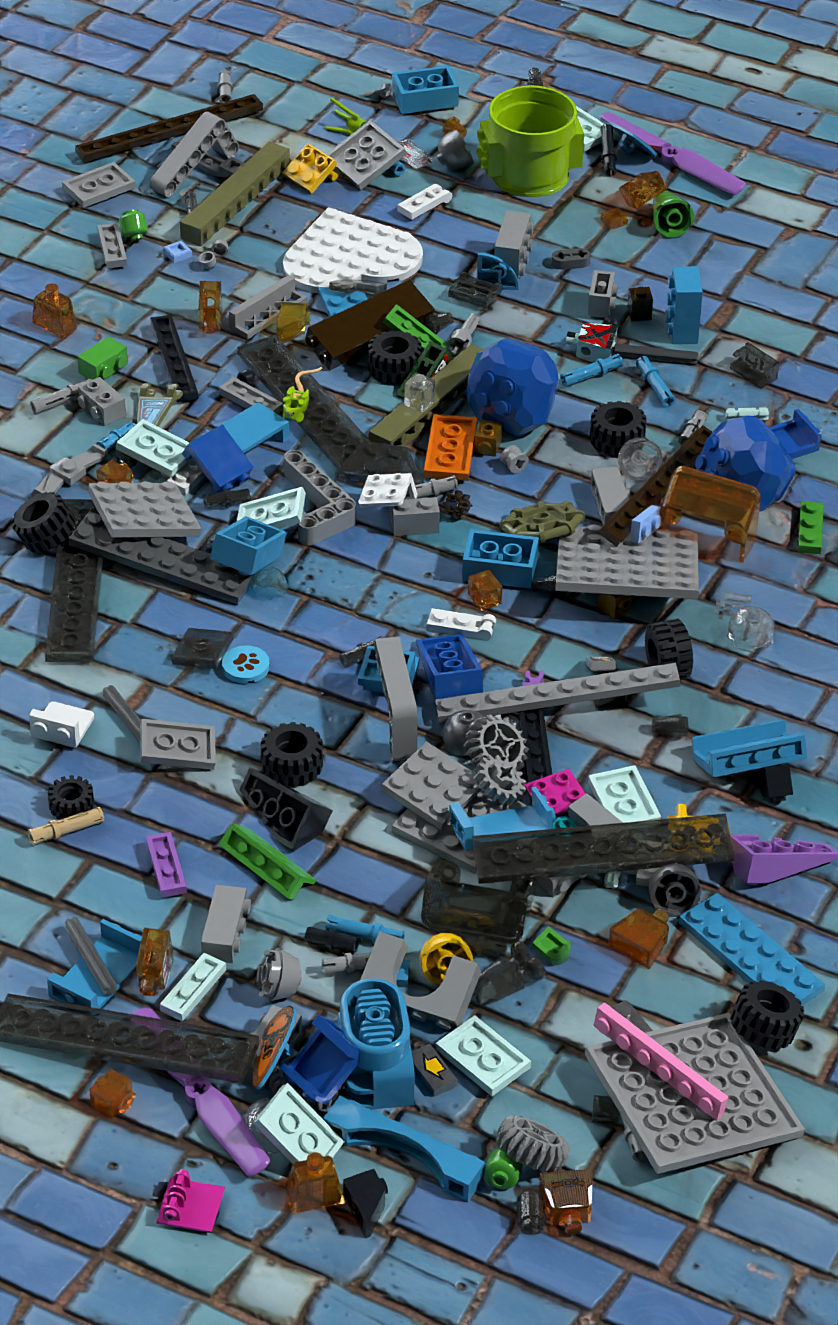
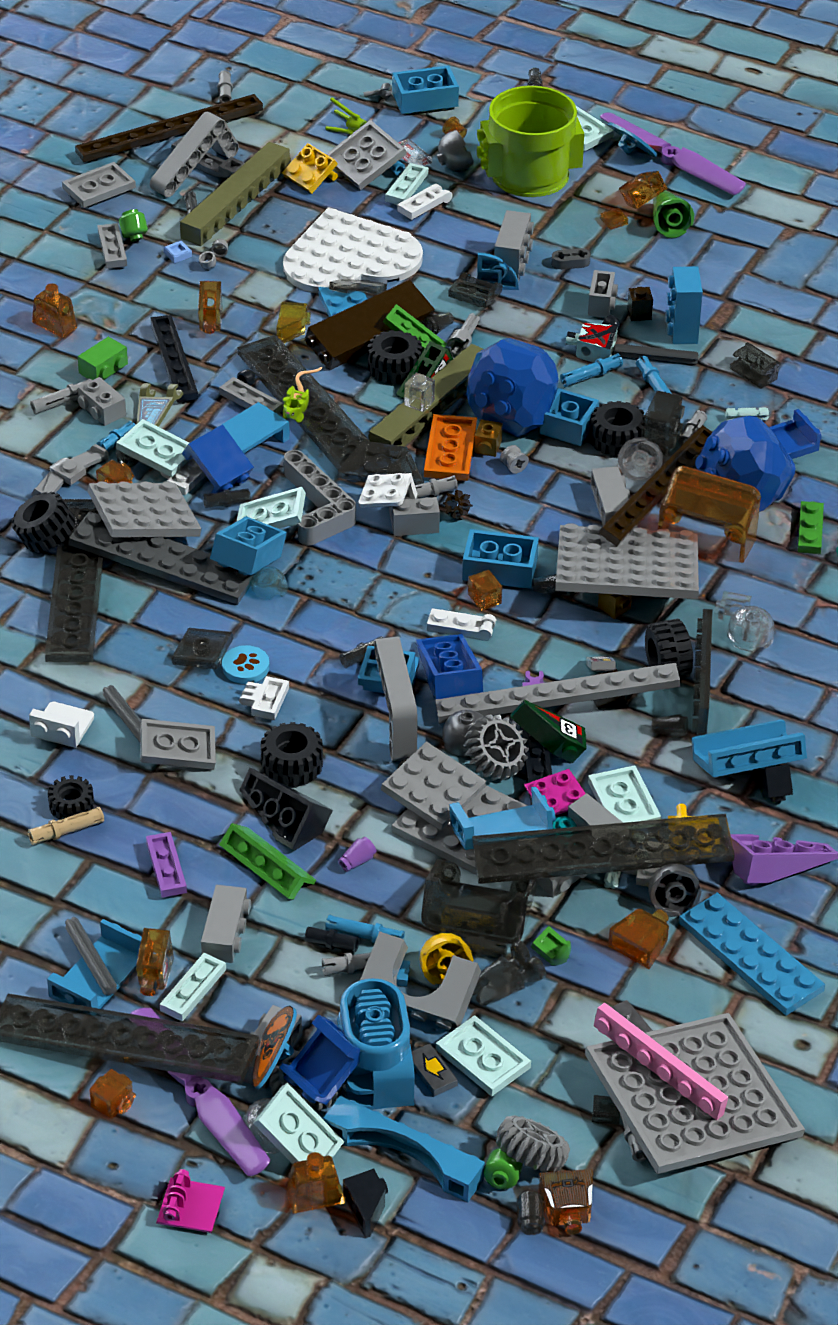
light grey fence [229,275,307,339] -> none
light grey cone [257,948,302,1001] -> none
light grey gear [474,755,526,805] -> none
olive plate [499,501,585,543] -> none
black pin [600,124,617,177] -> none
light blue plate [630,505,661,543] -> none
black tyre [730,980,804,1050] -> none
none -> white hinge [239,676,289,720]
none -> medium lavender cone [338,837,377,872]
none -> light aqua plate [385,163,429,205]
none -> dark green slope [510,699,587,763]
none -> dark azure brick [540,388,599,446]
none -> clear smoke brick [641,391,685,457]
none -> clear smoke plate [692,609,713,736]

